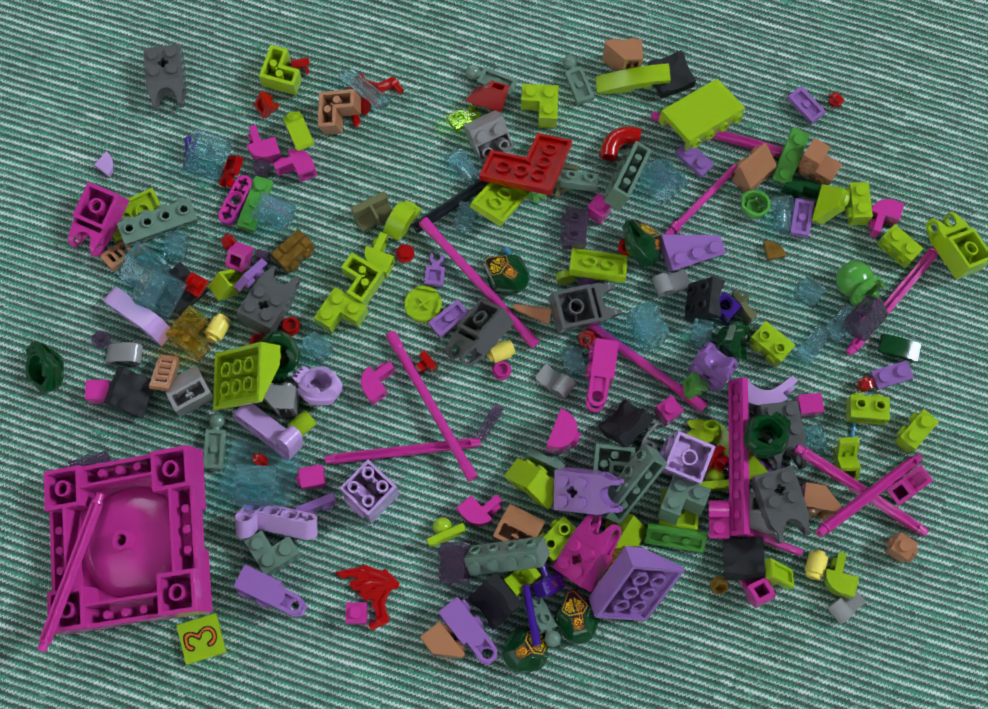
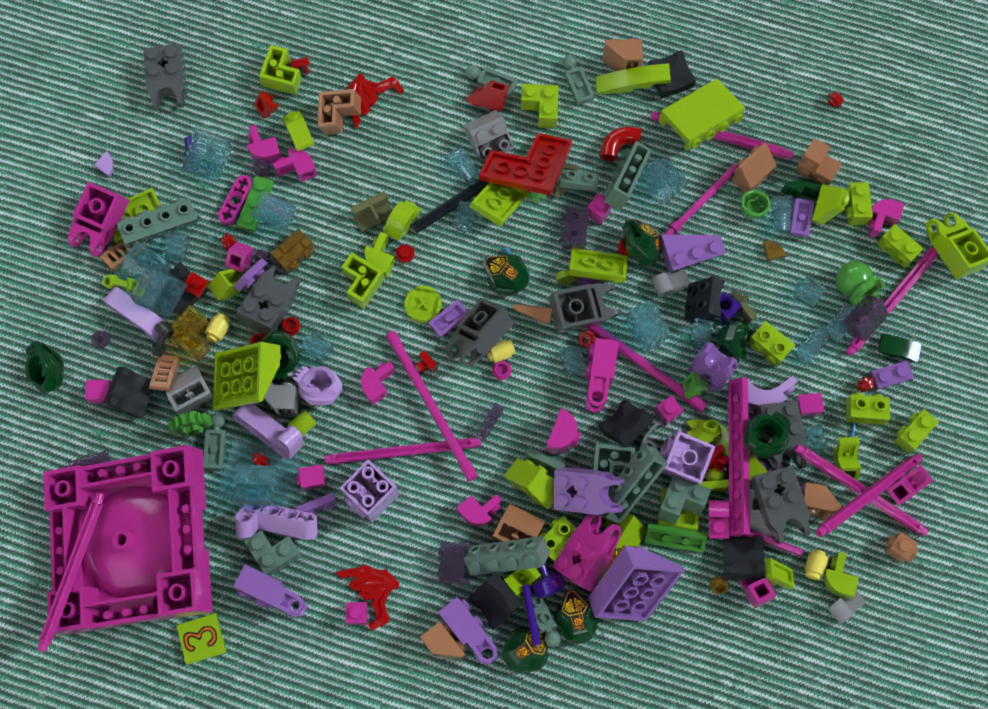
light grey panel [106,342,143,366] -> none
red plate [219,155,243,188] -> none
lime brick [314,287,369,334] -> none
clear light blue plate [338,68,391,109] -> none
dark pink piece [419,217,540,349] -> none
medium lavender plate [424,253,445,287] -> none
lime tile [426,517,466,548] -> none
clear neon green plate [446,105,480,132] -> none
light grey panel [535,364,576,399] -> none
medium lavender plate [675,143,714,178] -> none
bright green plate [771,127,810,184] -> none
medium lavender plate [787,86,826,125] -> none
none -> lime bar [102,274,139,292]
none -> pearl dark grey bar [151,321,175,357]
none -> bright green gear [168,411,212,437]

